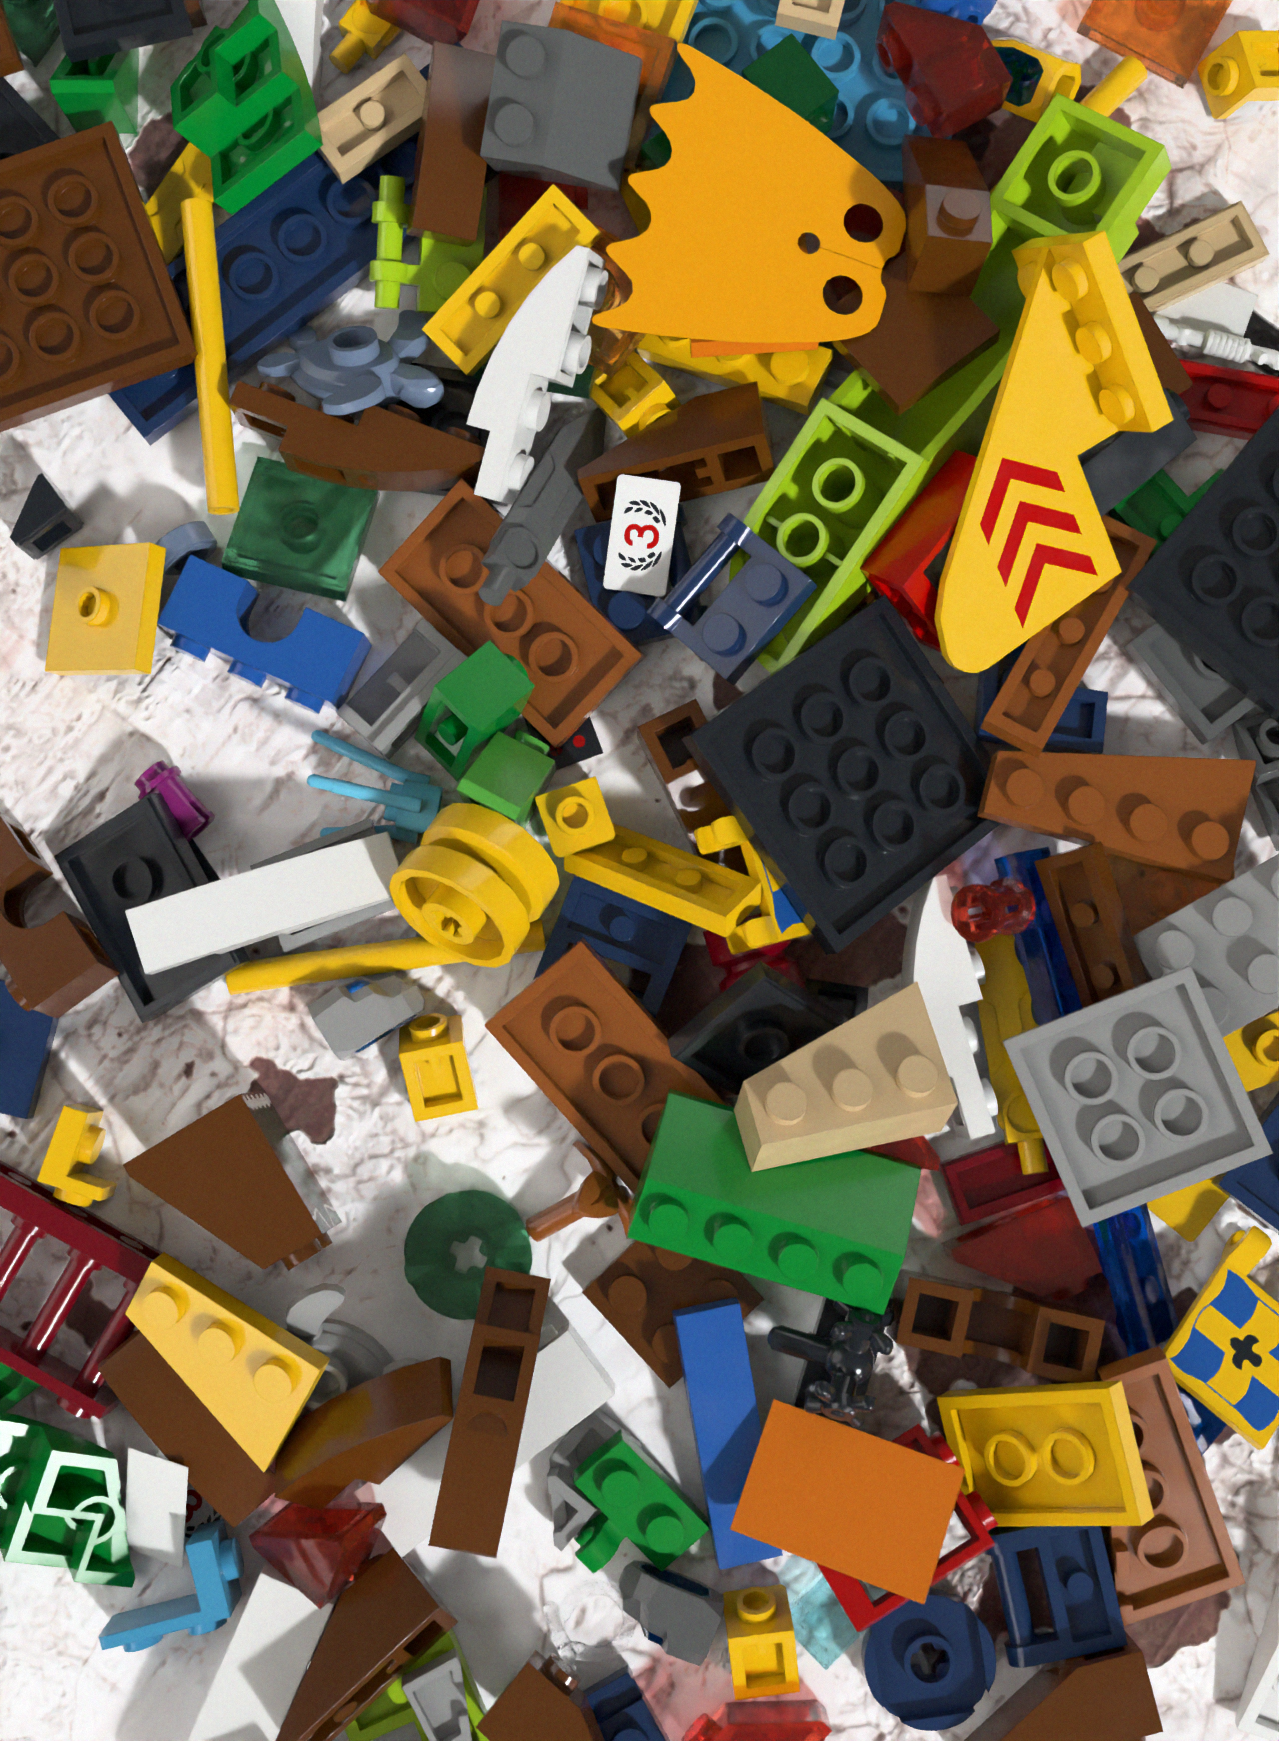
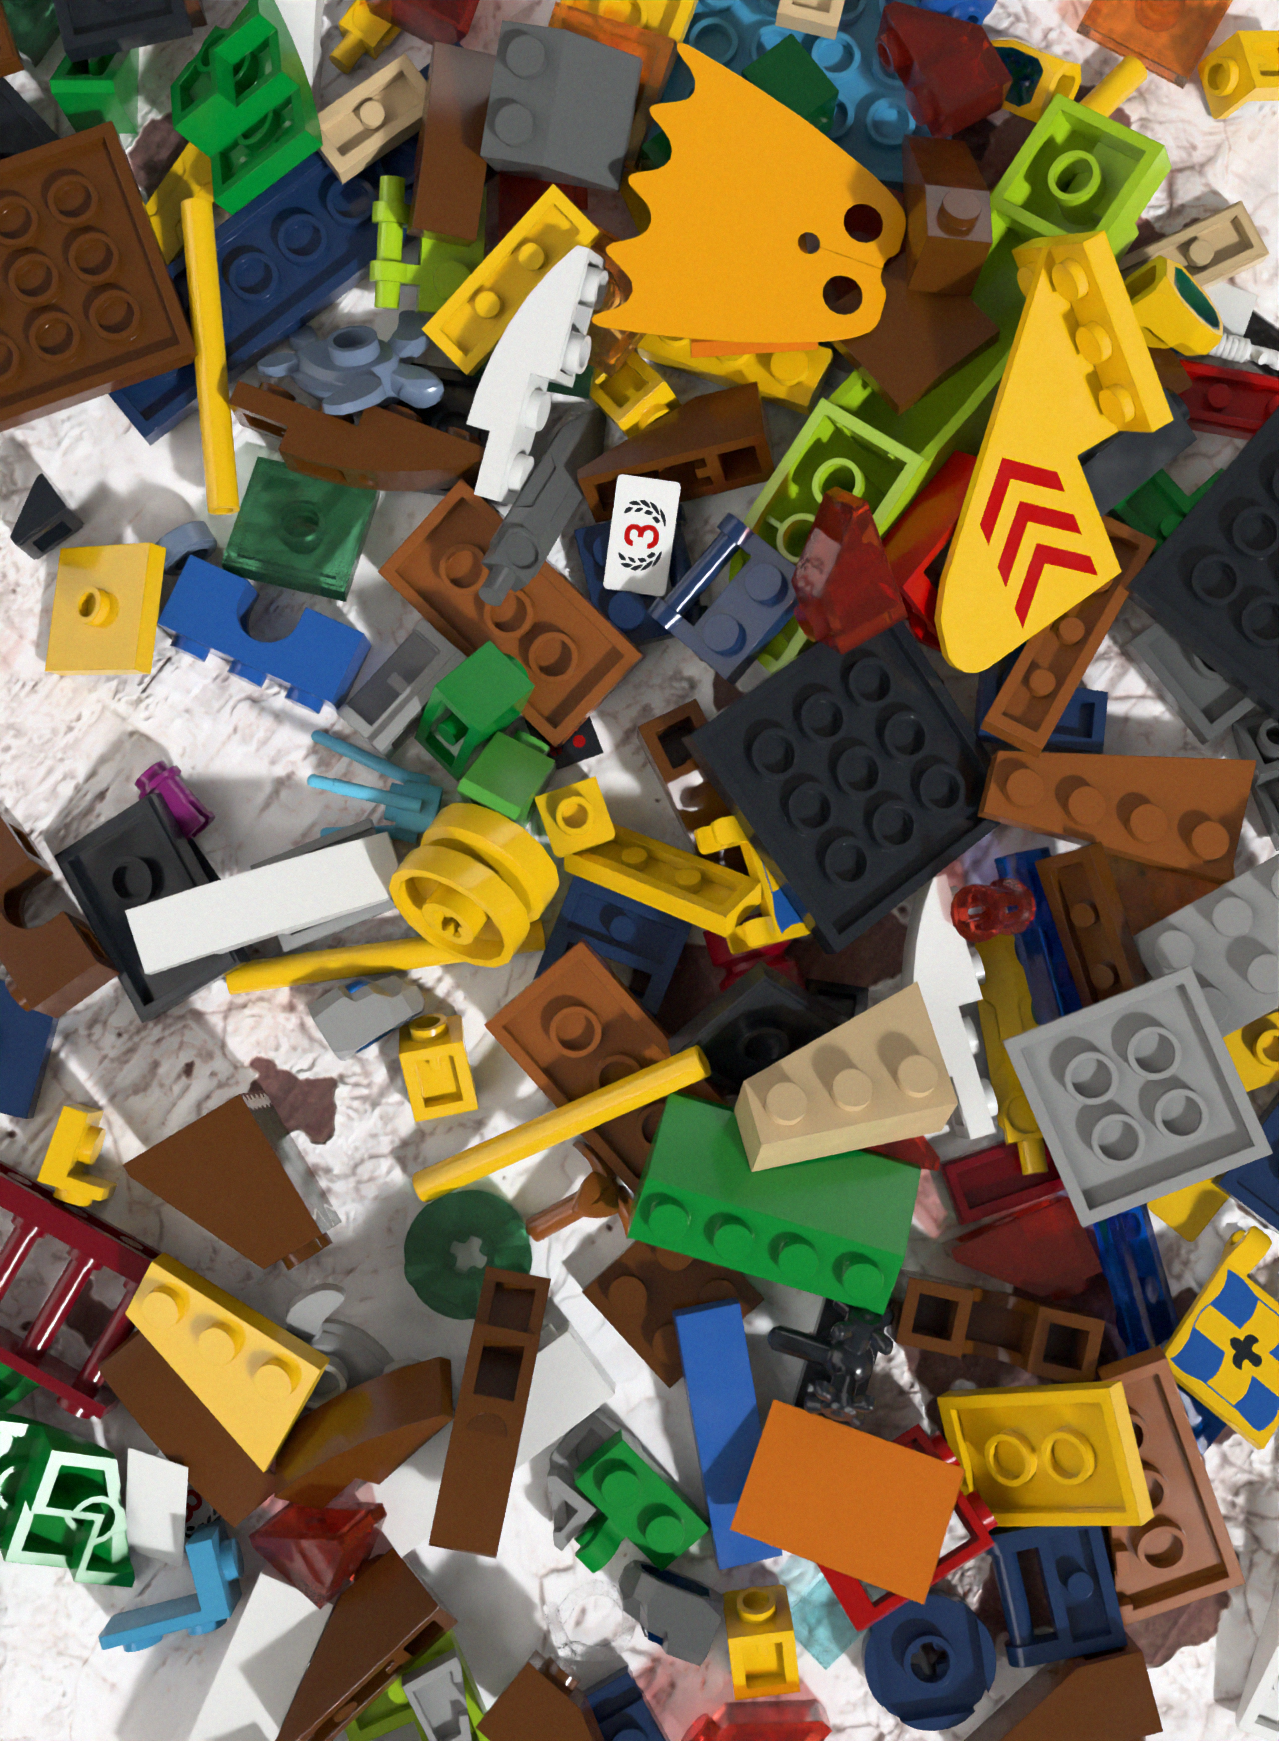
none -> yellow piece [412,1045,711,1203]
none -> clear red slope [791,486,908,655]
none -> yellow rock [1124,255,1223,356]

